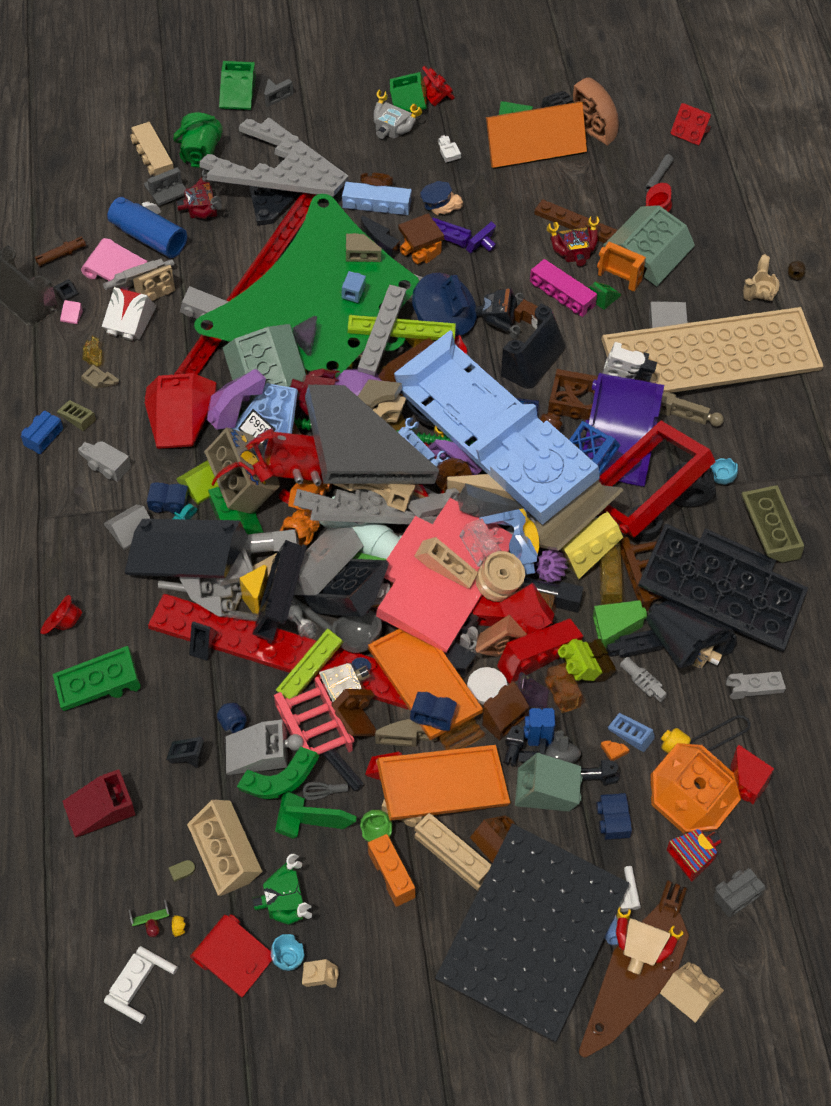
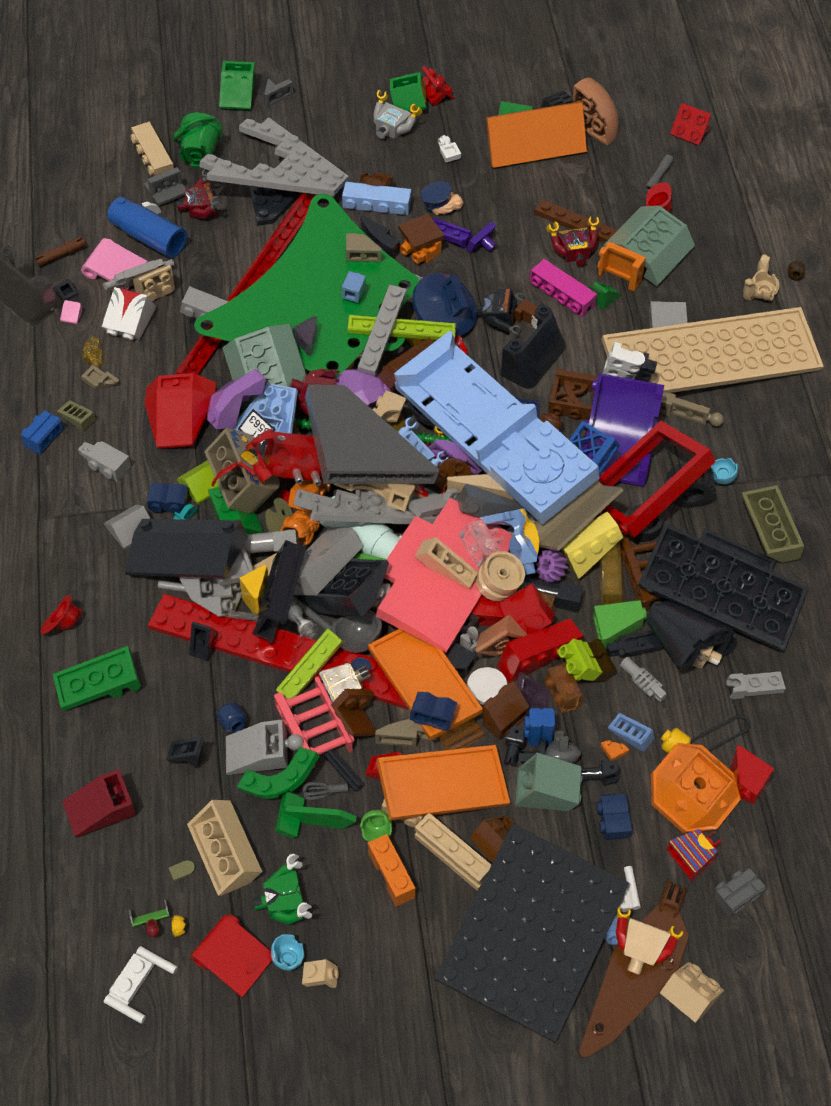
dark tan tile [358,379,403,409] -> none
none -> olive piece [265,498,293,532]

